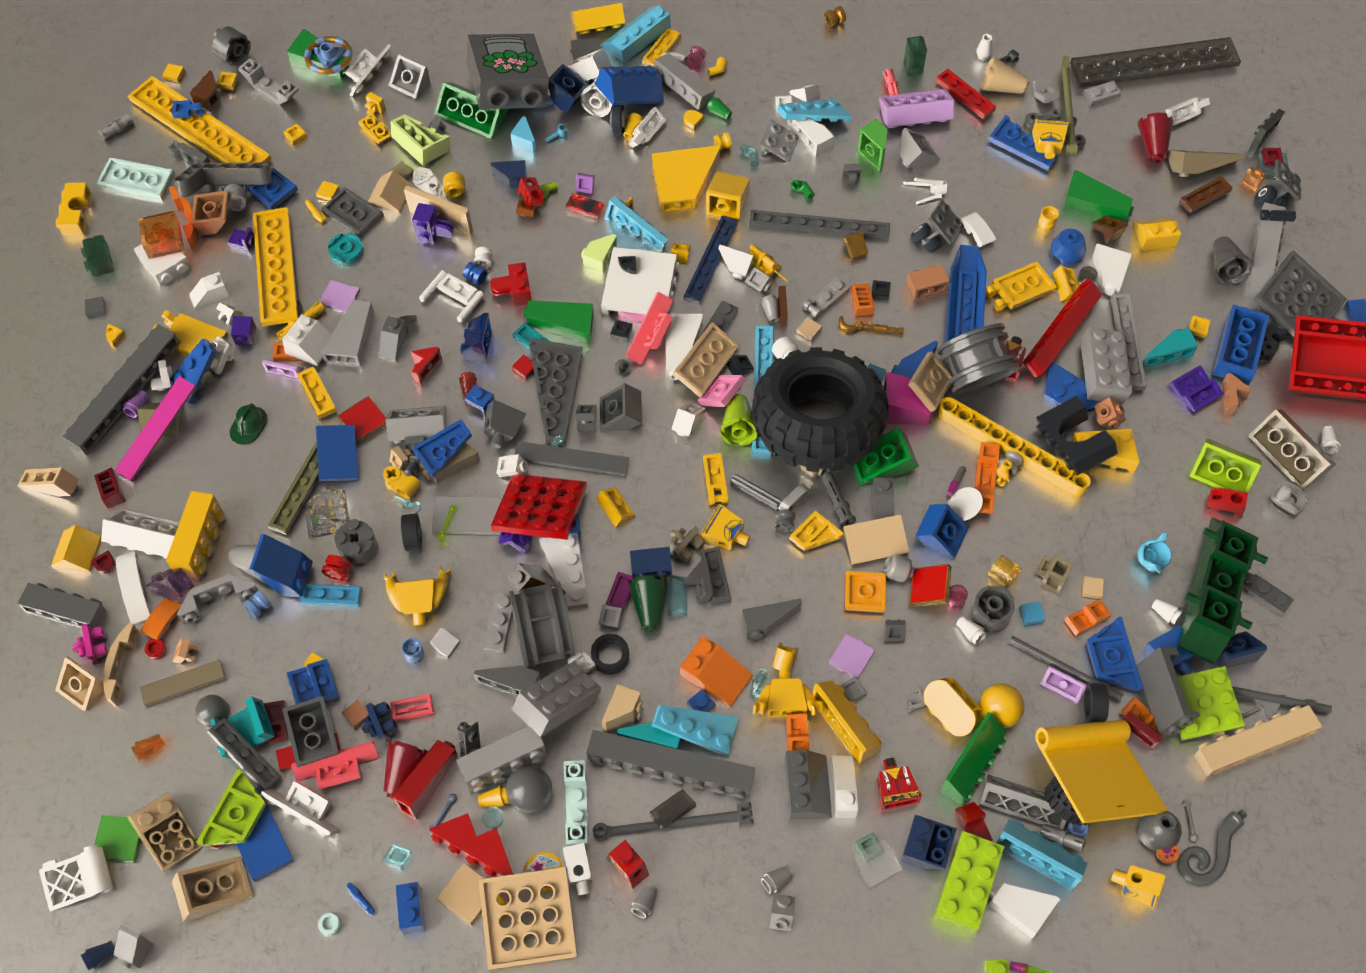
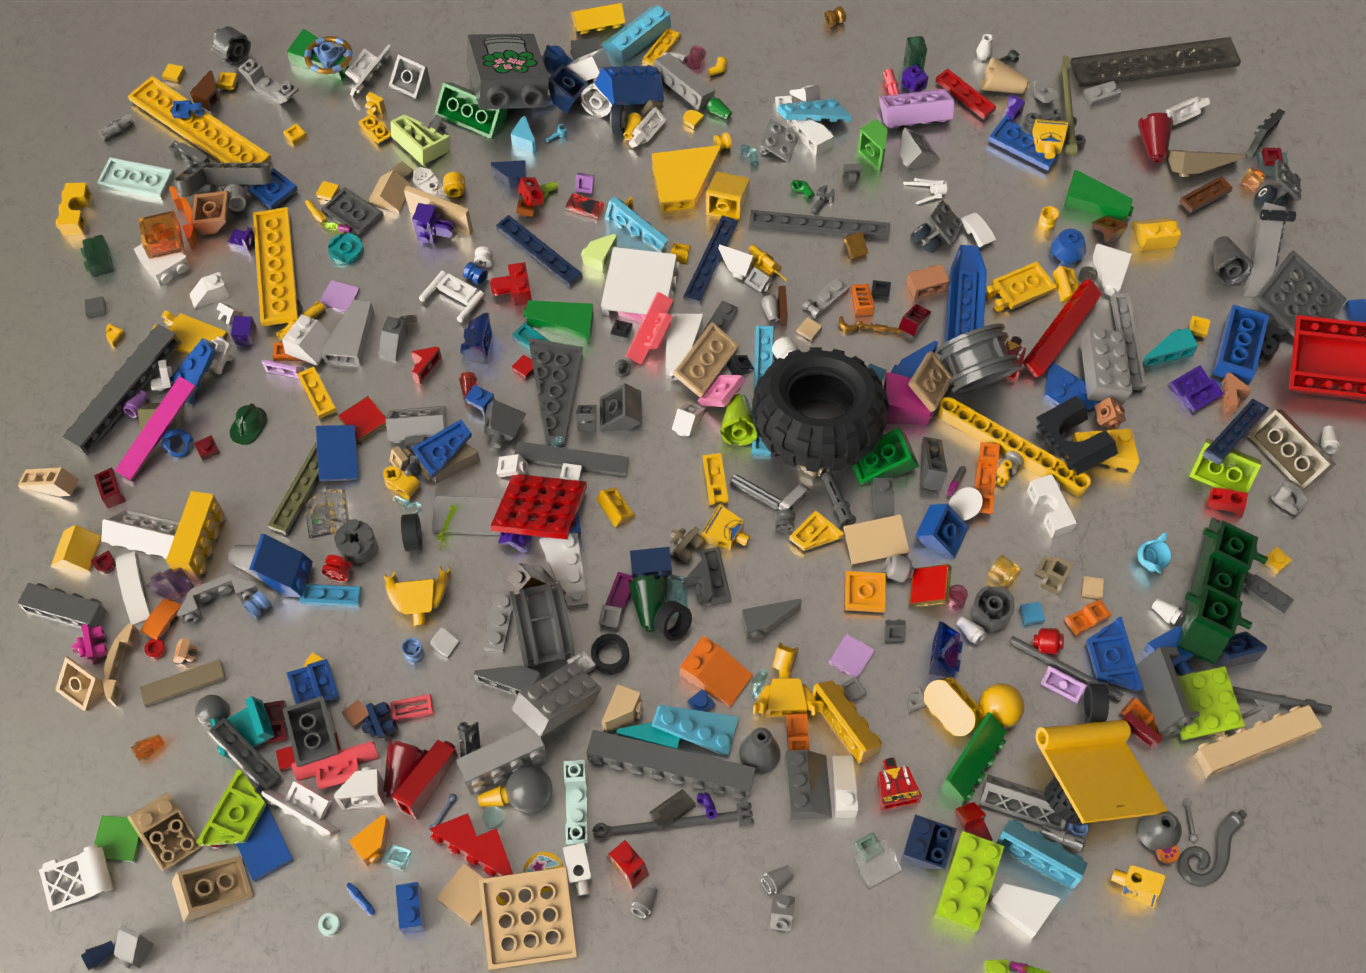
black tile [618,256,636,274] -> none
none -> blue piece [161,429,193,457]
none -> dark red plate [194,435,220,461]
none -> piece [321,221,352,233]
none -> white slope [334,767,385,811]
none -> light orange slope [349,814,390,866]
none -> dark blue tile [496,215,583,287]
none -> blue piece [542,45,573,74]
none -> white plate [560,463,582,481]
none -> dark tan tile [640,100,664,117]
none -> black tyre [653,601,692,641]
none -> dark purple arm [697,792,717,819]
none -> dark grey cone [739,727,781,774]
none -> dark grey bar [811,185,835,213]
none -> dark red slope [899,304,931,336]
none -> dark purple brick [901,64,929,93]
none -> dark grey slope [921,437,948,491]
none -> clear blue slope [929,621,963,678]
none -> dark purple bracket [1006,94,1025,123]
none -> white arch [1027,474,1077,538]
none -> red head [1034,628,1064,655]
none -> dark blue tile [1203,399,1269,465]
none -> yellow plate [1265,547,1292,575]

